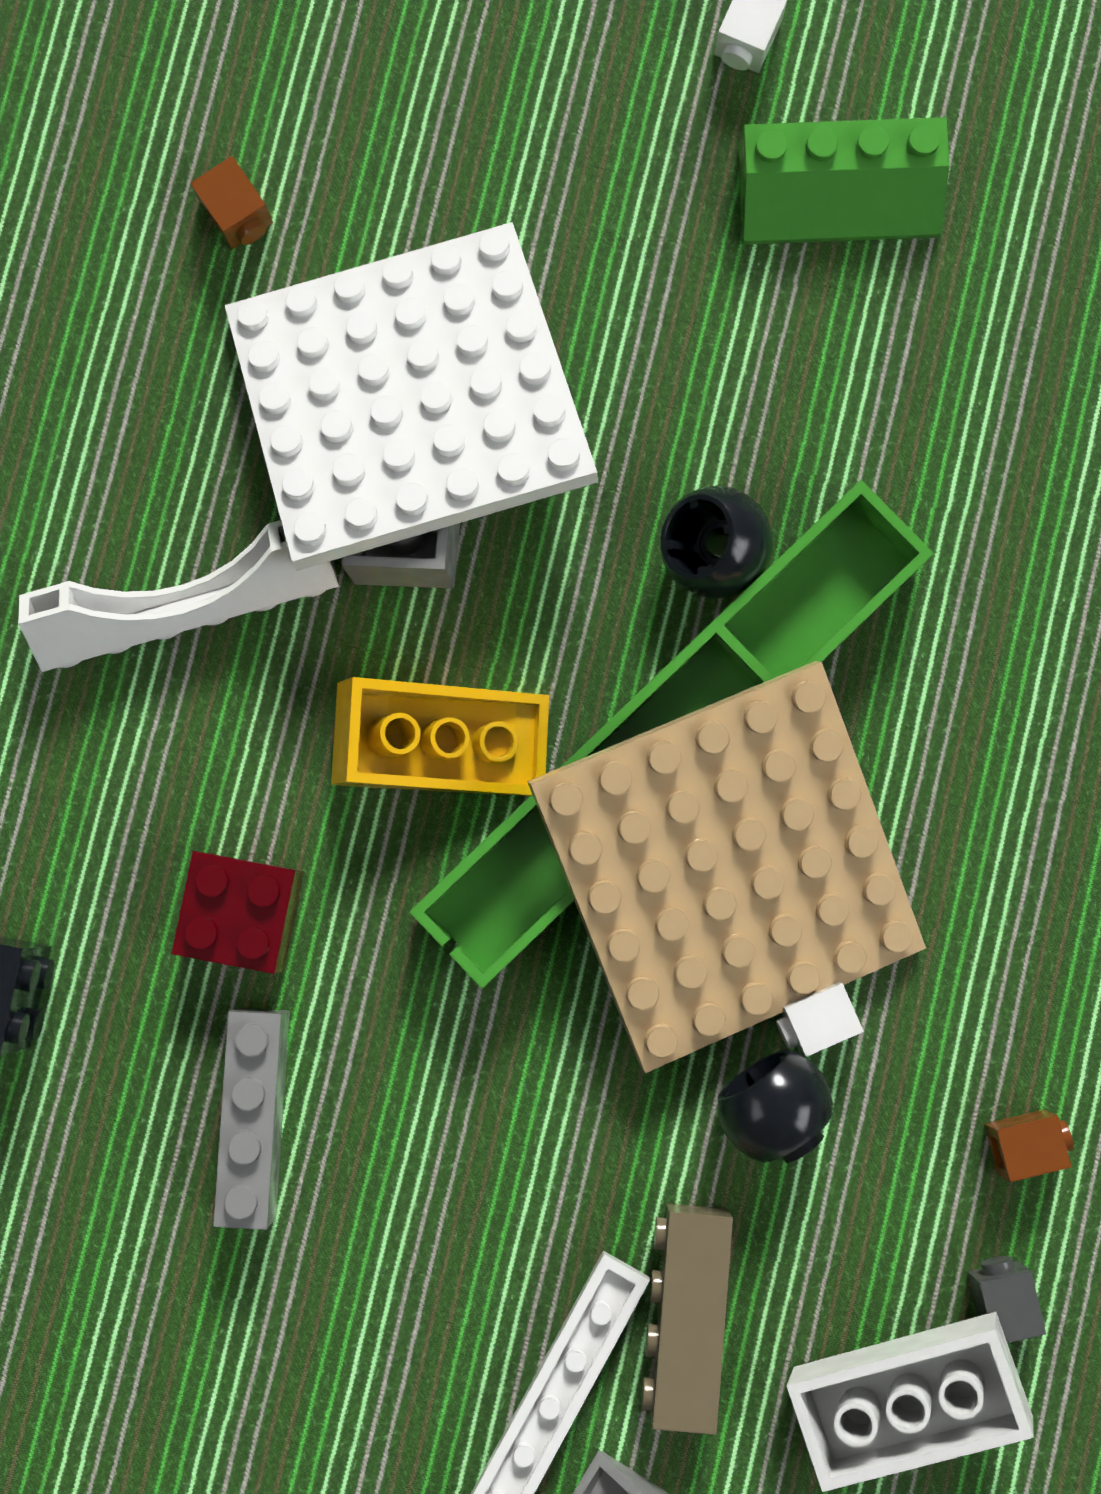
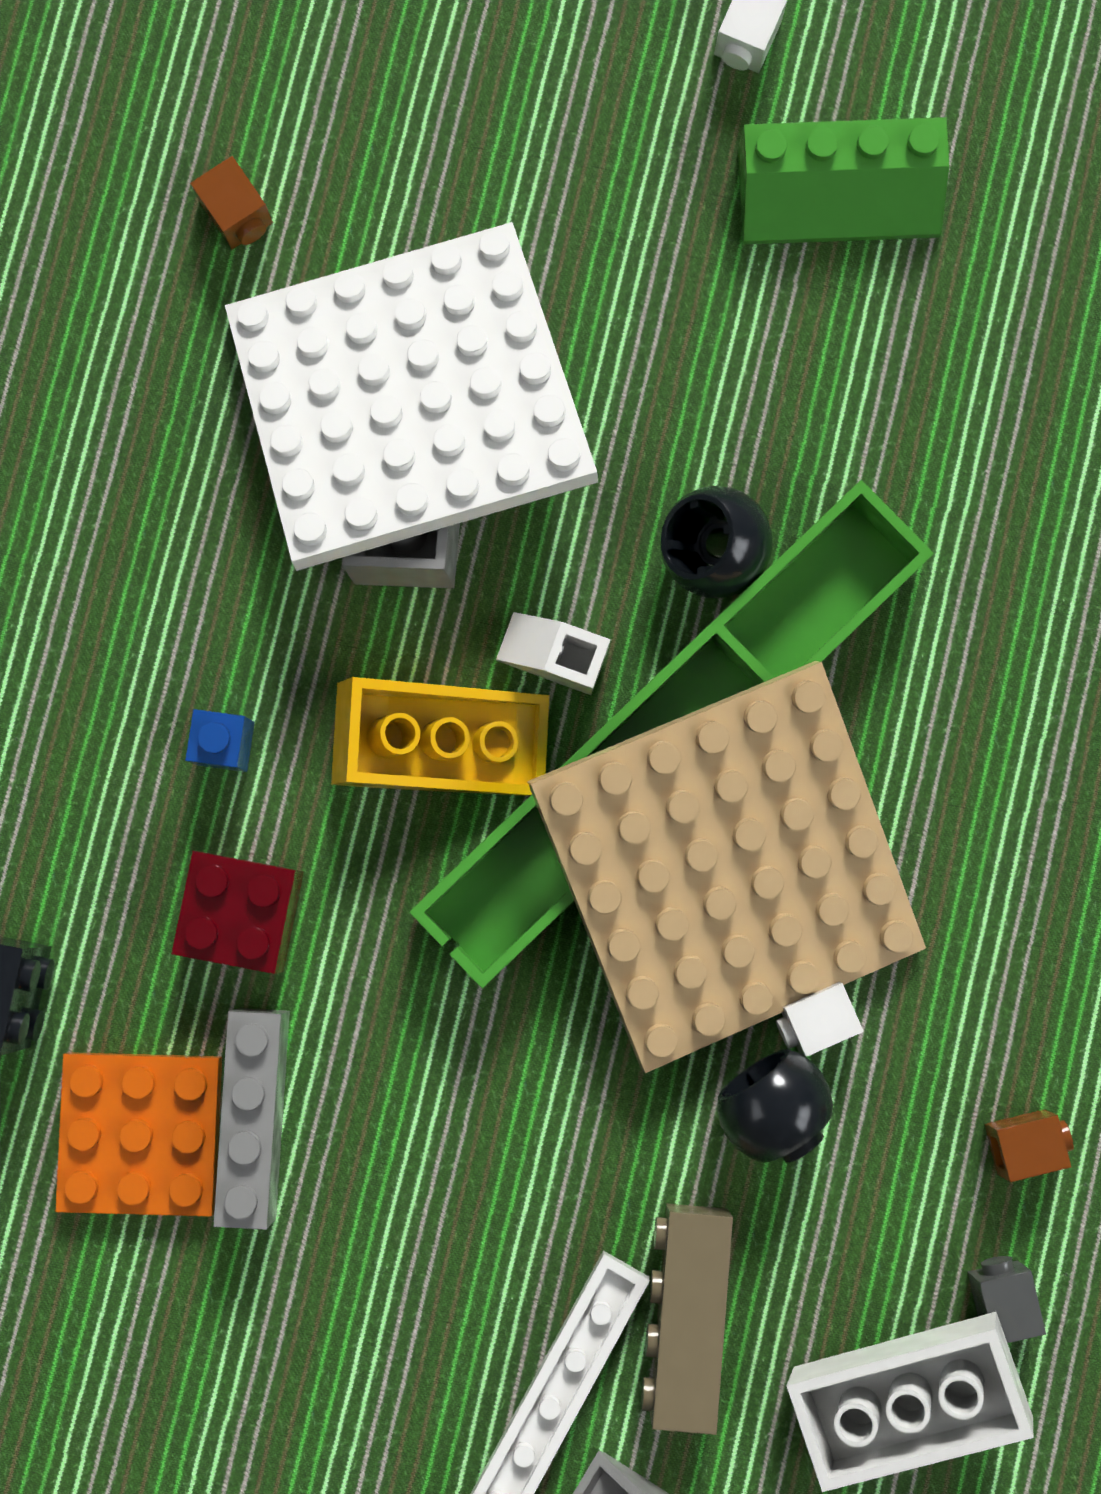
white arch [18,520,339,672] -> none
none -> orange plate [55,1052,222,1216]
none -> blue brick [185,709,255,772]
none -> white slope [496,612,611,695]

